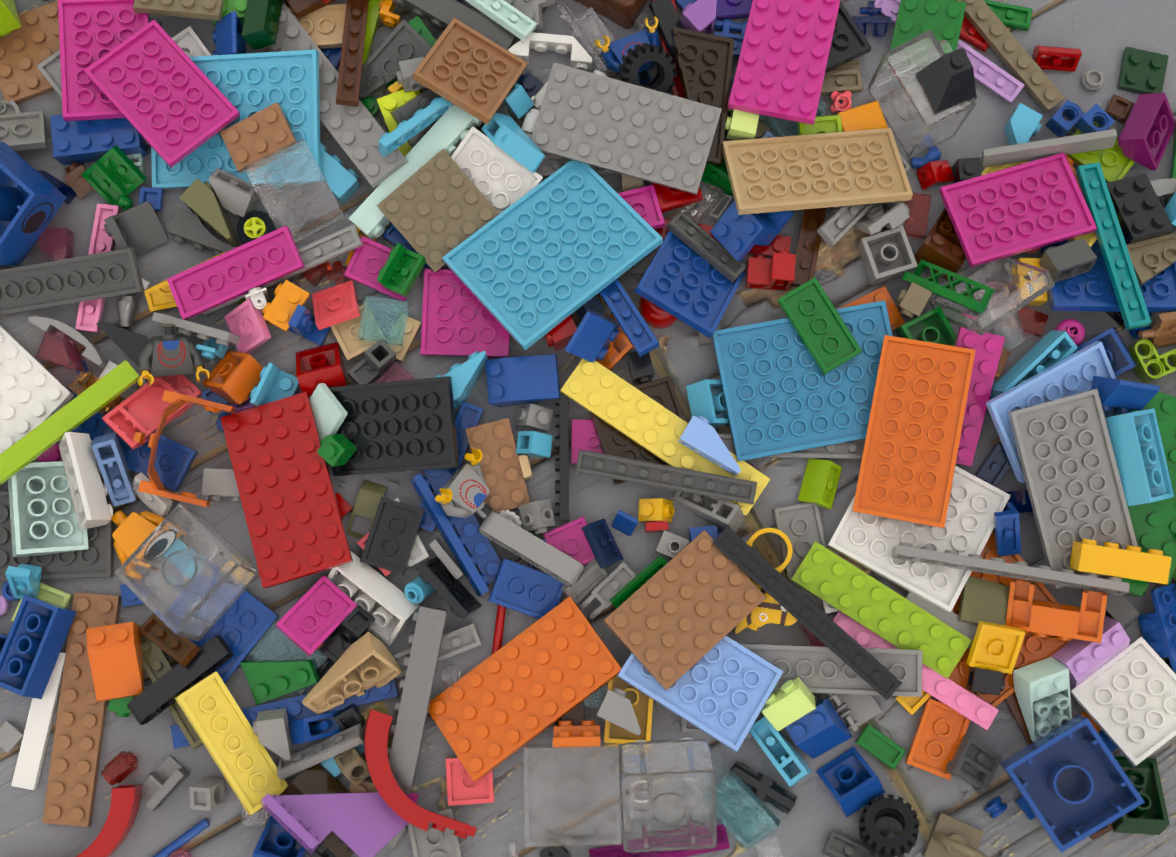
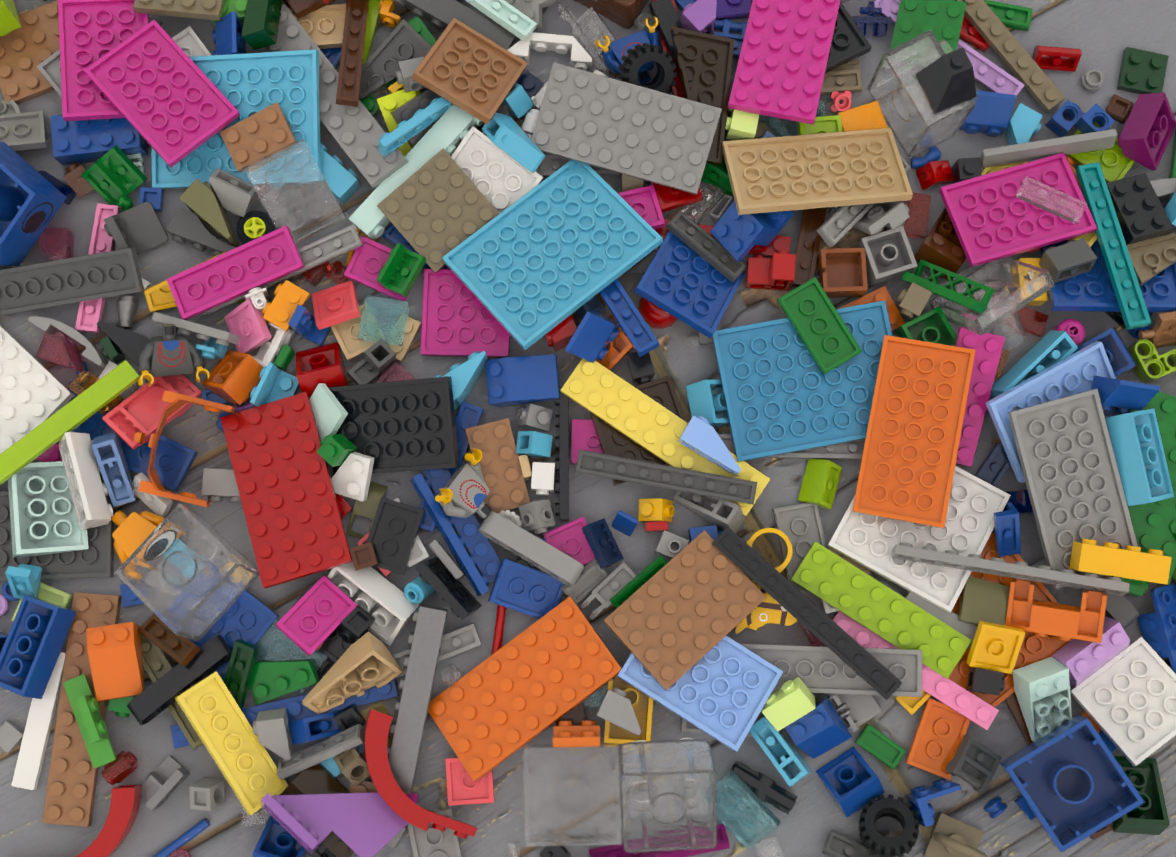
none -> bright green bracket [63,674,117,768]
none -> dark green plate [100,336,125,363]
none -> dark green plate [224,639,259,710]
none -> white hinge [252,322,295,367]
none -> green tile [273,344,295,371]
none -> white wing [331,452,375,502]
none -> reddish brown plate [349,542,378,571]
none -> white brick [531,462,555,496]
none -> dark orange piece [817,248,868,298]
none -> blue bracket [906,778,961,827]
none -> blue slope [959,90,1016,137]
none -> clear tile [1015,176,1088,225]

